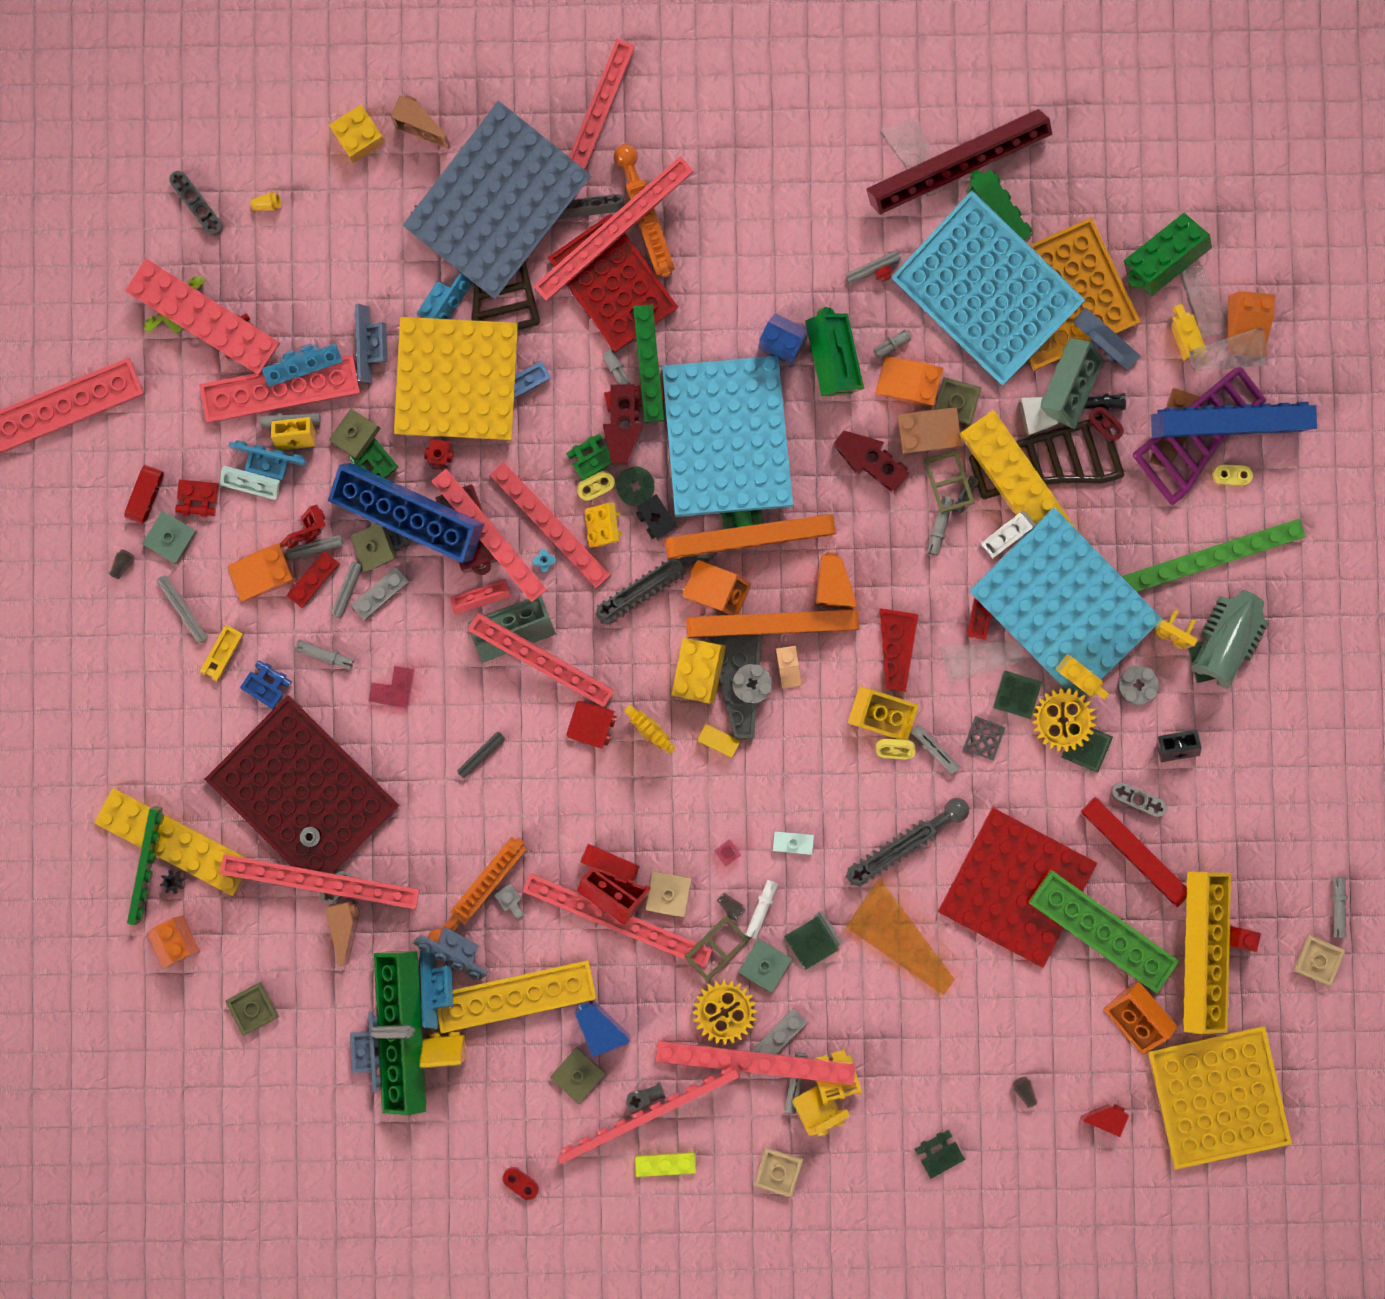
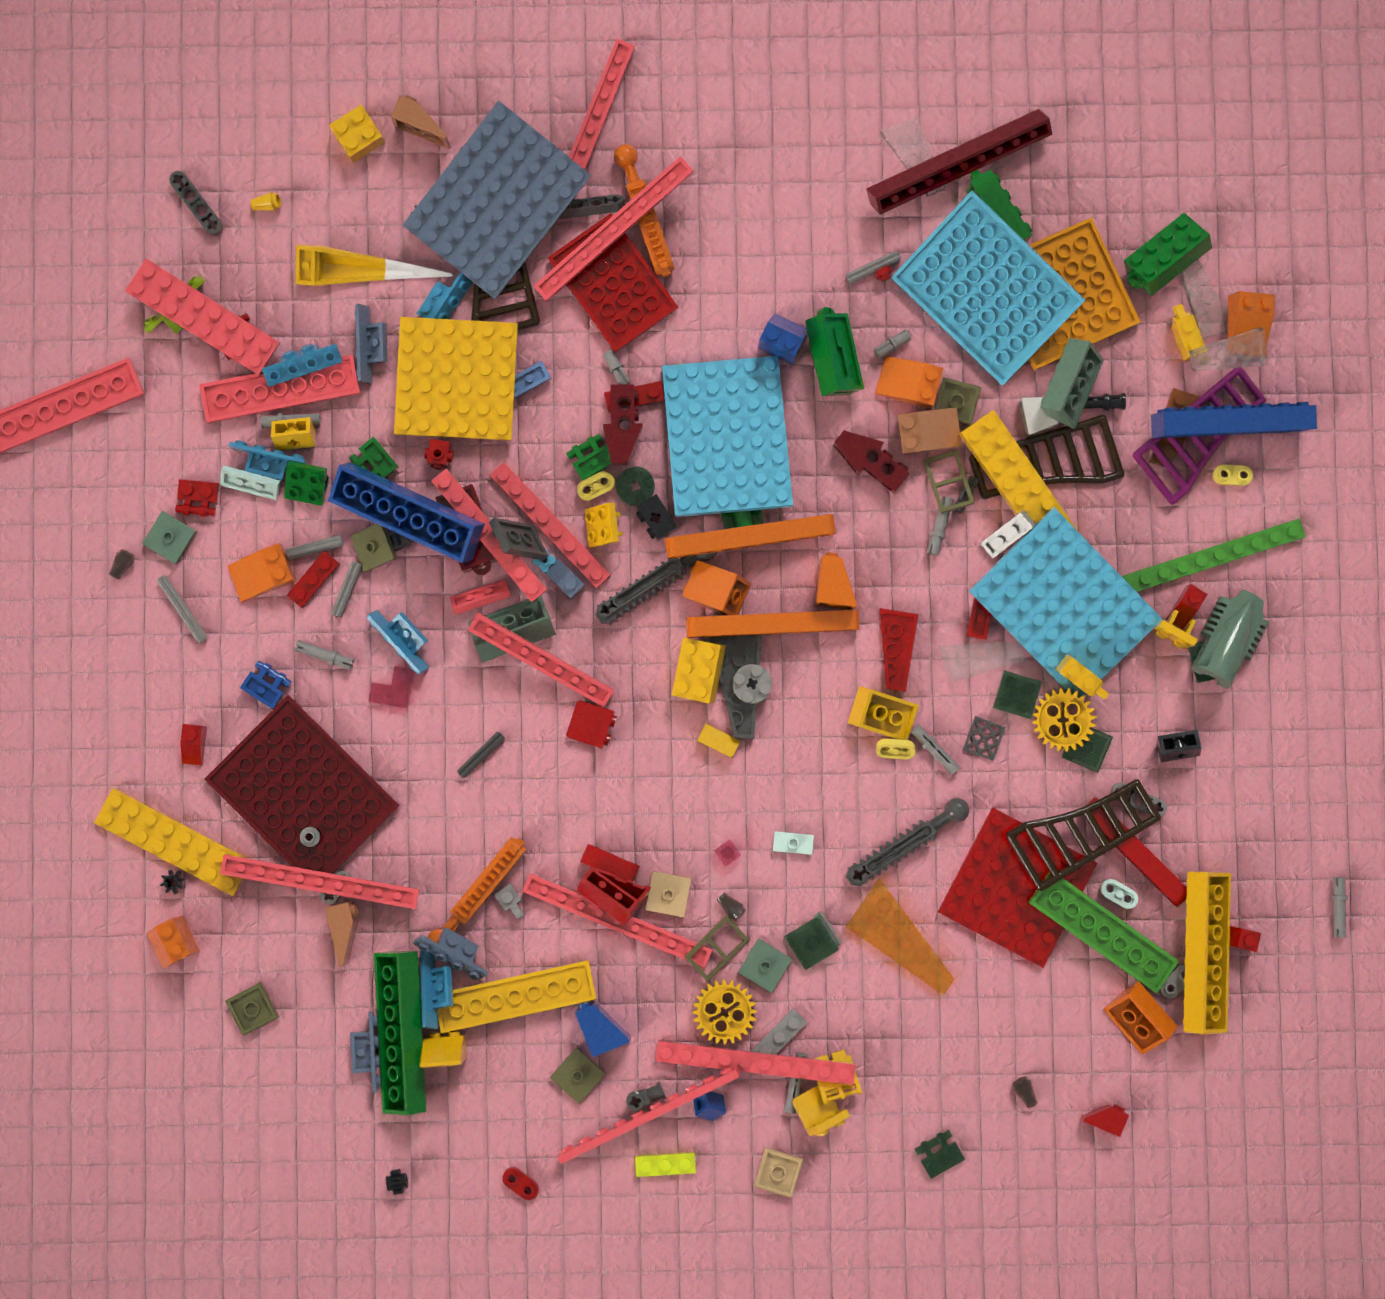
red beam [124,465,164,524] -> none
green plate [127,806,164,926] -> none
yellow plate [200,624,244,682] -> none
red bracket [280,504,326,549] -> none
olive plate [329,409,381,460] -> none
light grey plate [352,567,409,620] -> none
light grey axle [370,1025,415,1038] -> none
yellow gear [624,704,676,754] -> none
green plate [633,304,664,423] -> none
white pin [745,879,779,939] -> none
light nougat slope [775,646,801,689] -> none
sand blue bracket [1073,308,1140,370] -> none
dark red plate [1089,407,1124,442] -> none
light grey plate [1118,666,1159,705] -> none
yellow plate [1148,1026,1292,1170] -> none
tan plate [1293,934,1346,987] -> none
none -> red slope [180,724,207,766]
none -> green plate [284,461,329,506]
none -> yellow plate [295,244,454,286]
none -> dark azure bracket [367,610,429,674]
none -> black gear [386,1169,408,1195]
none -> dark grey plate [489,518,549,560]
none -> sand blue slope [544,559,586,600]
none -> blue panel [693,1091,726,1121]
none -> dark brown bar [1006,779,1161,891]
none -> light aqua plate [1100,879,1138,909]
none -> light grey plate [1159,964,1185,998]
none -> red slope [1166,584,1208,629]

